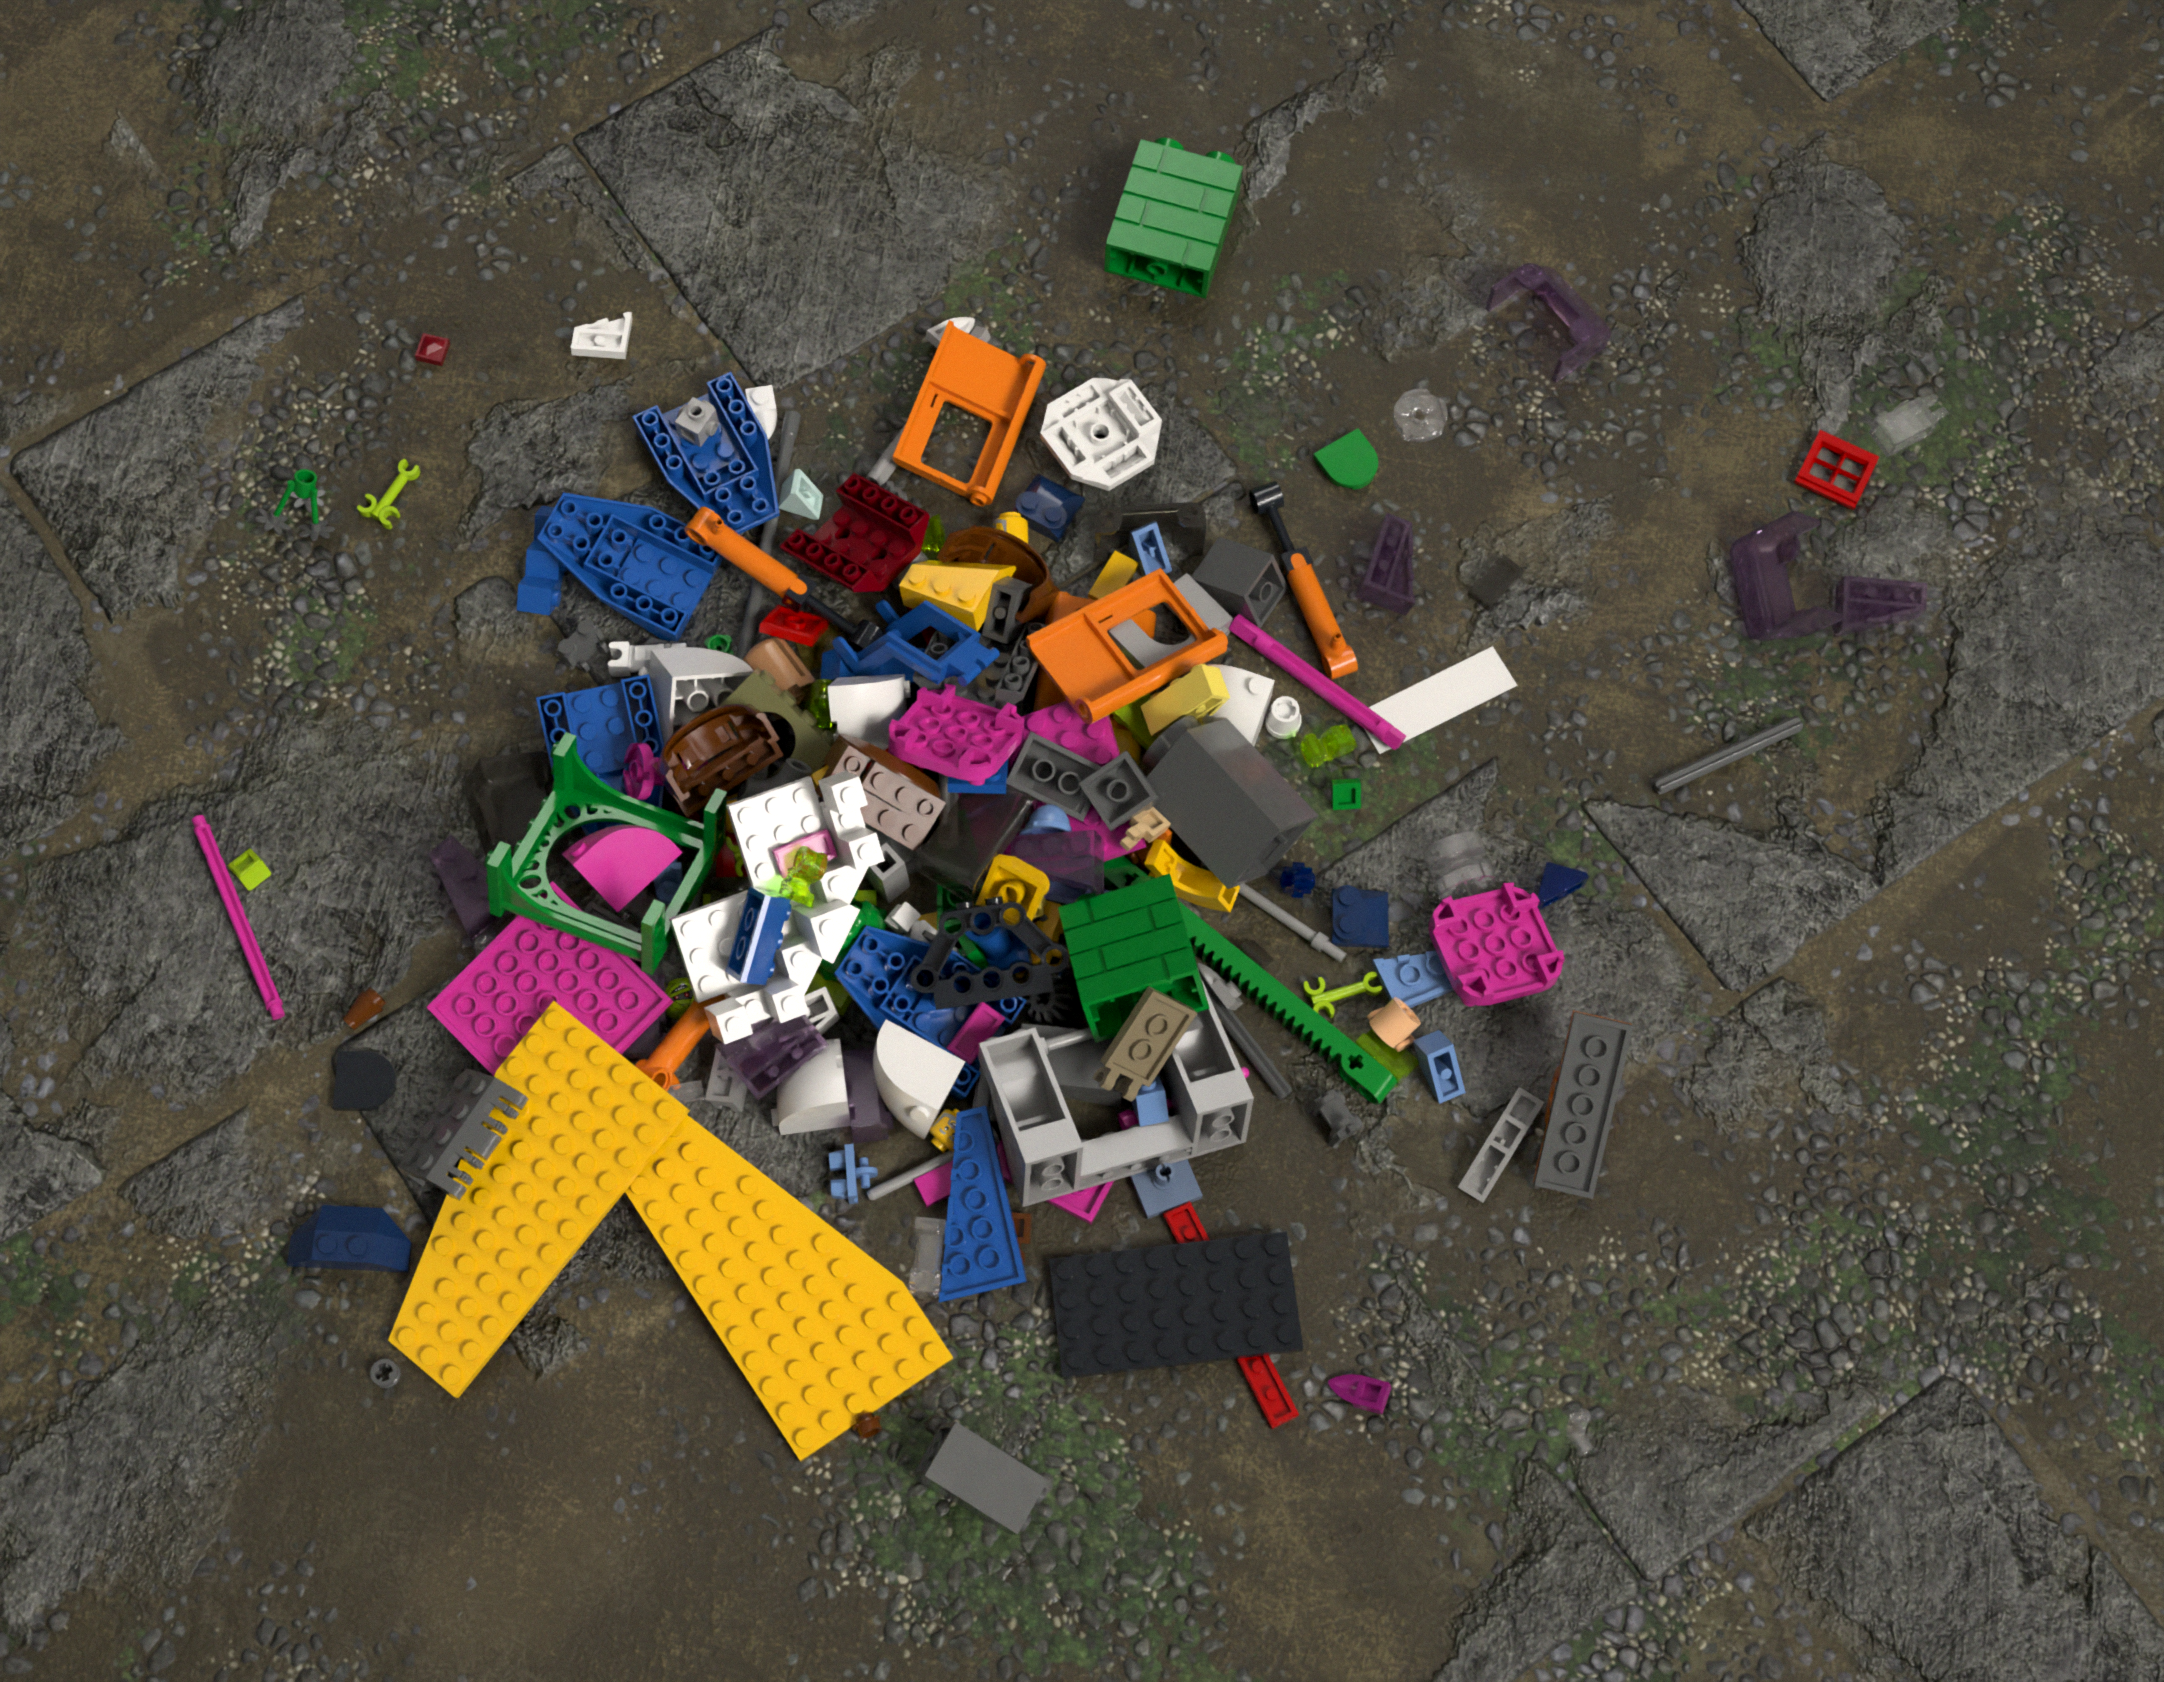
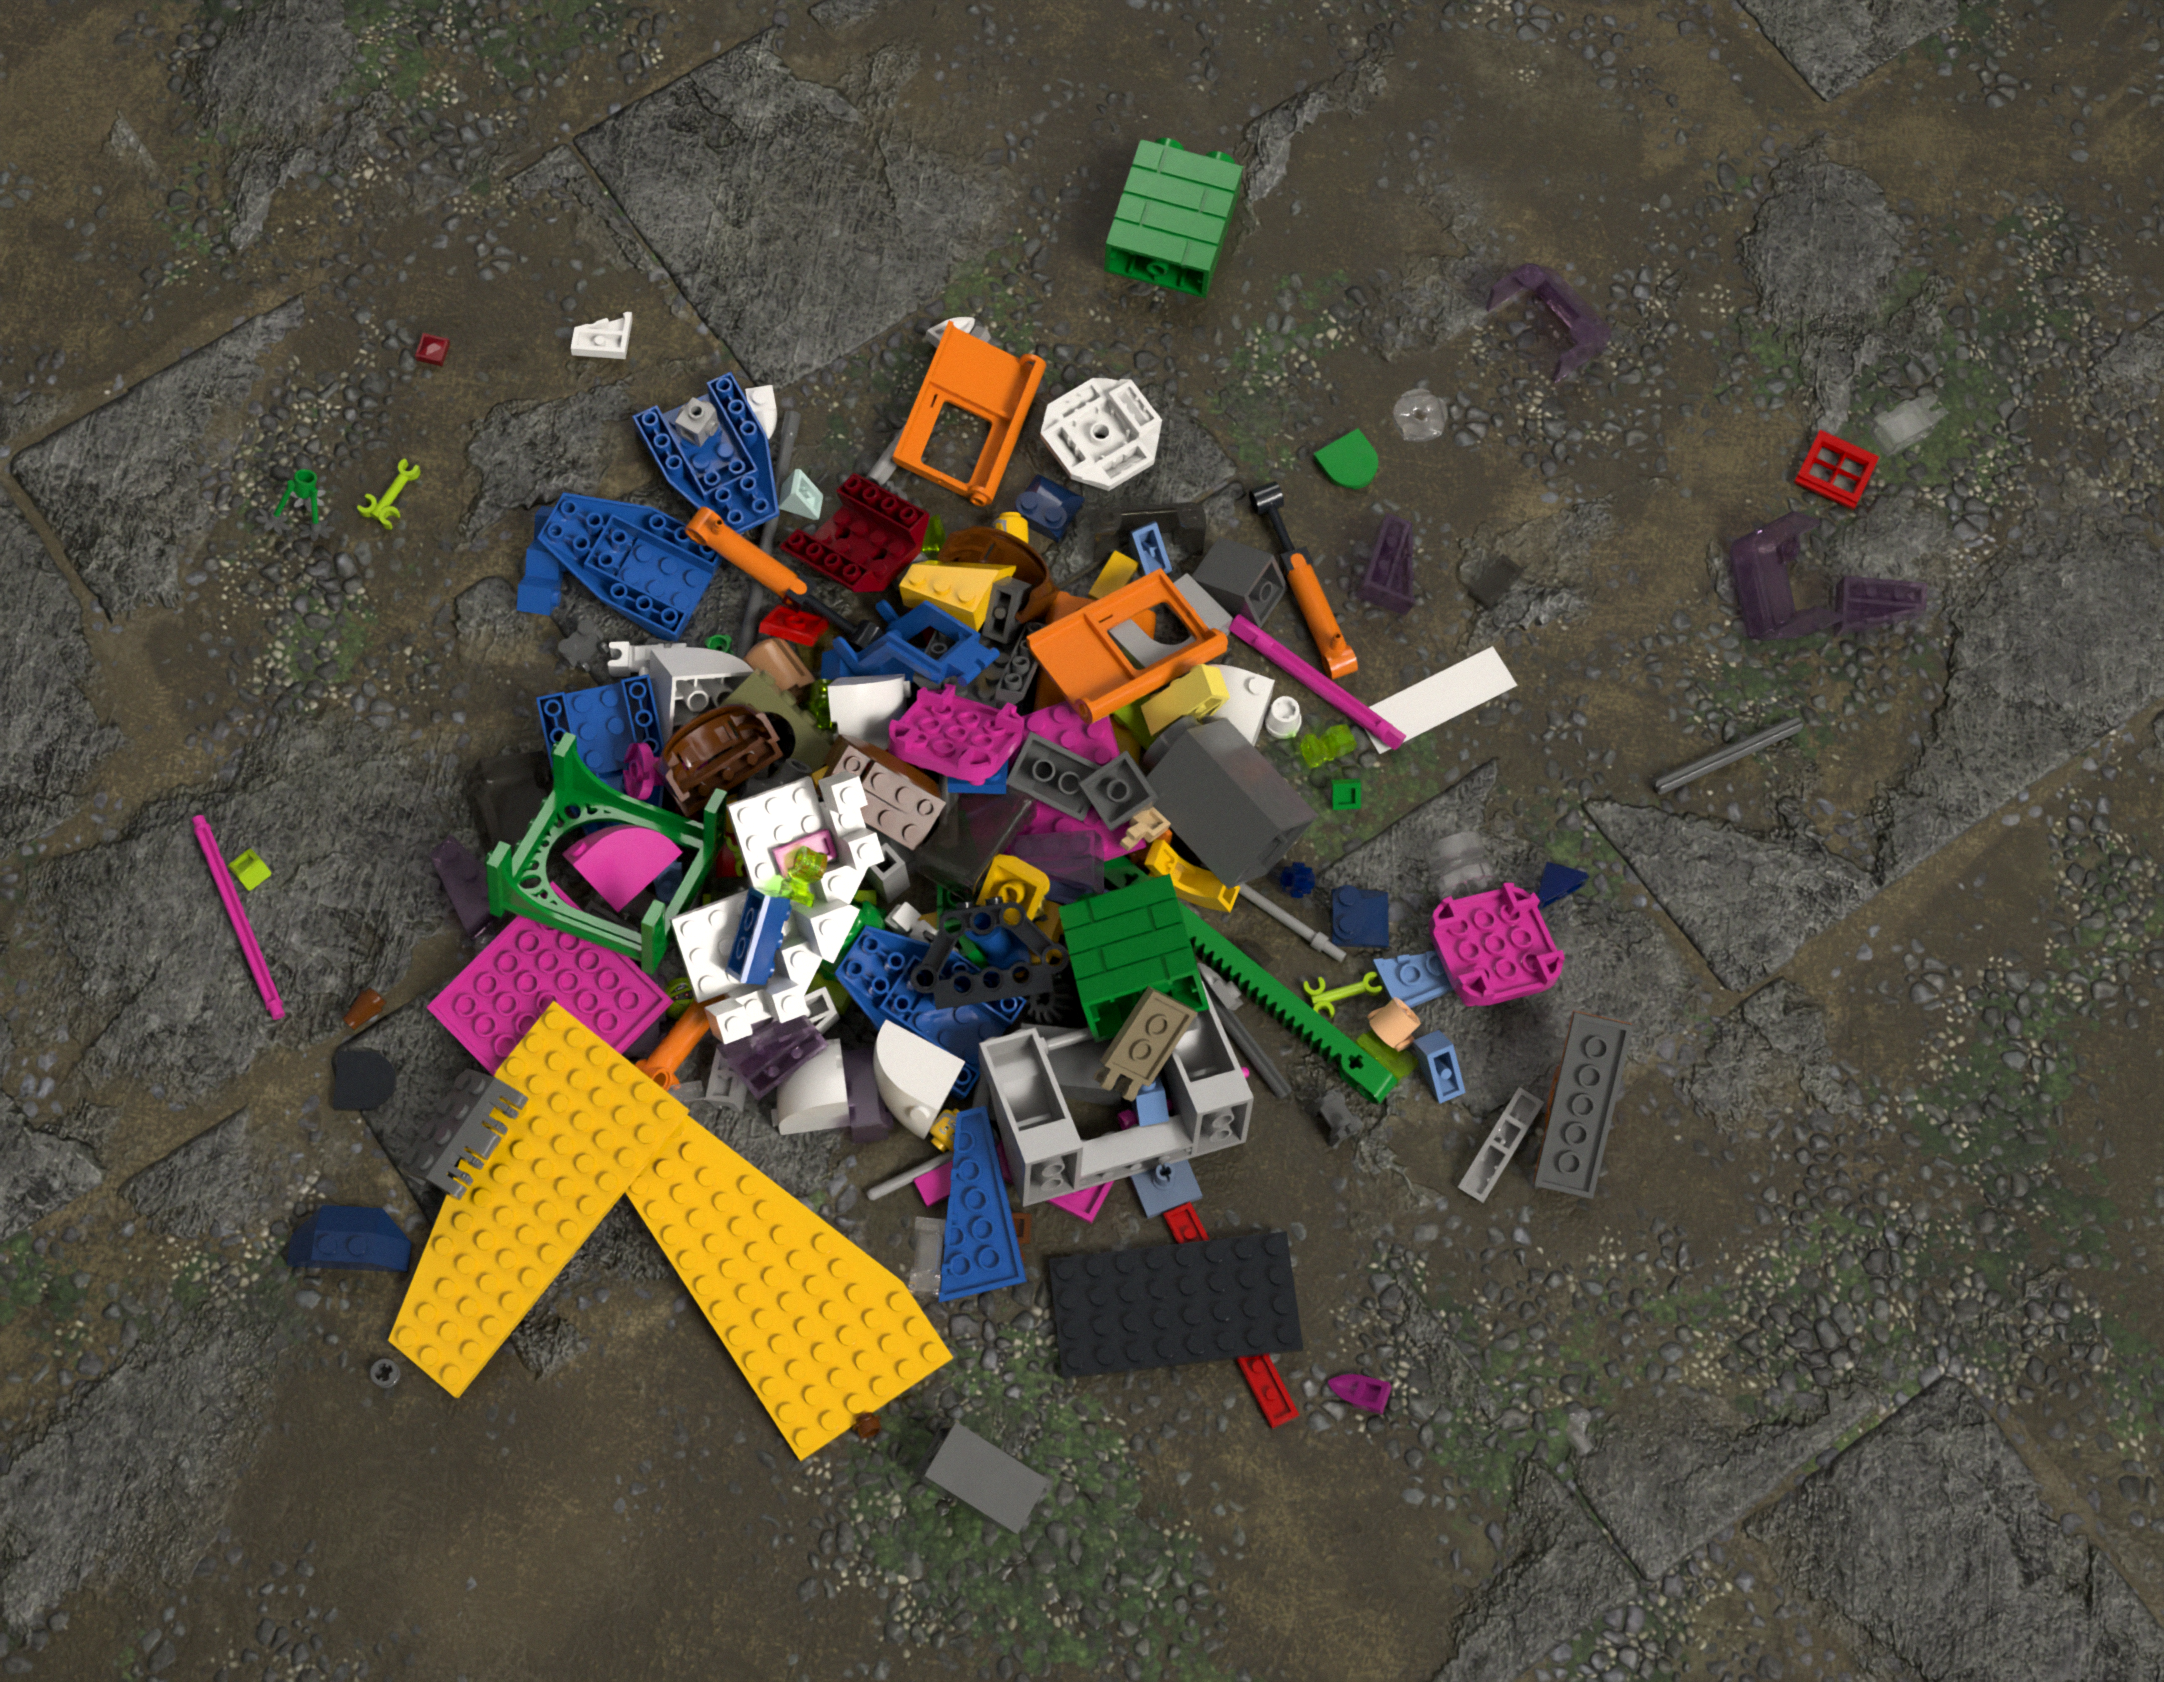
medium blue hips [829,1144,878,1204] -> none
dark pink tile [946,1002,1005,1065] -> none
medium blue hat [1019,804,1072,843] -> none

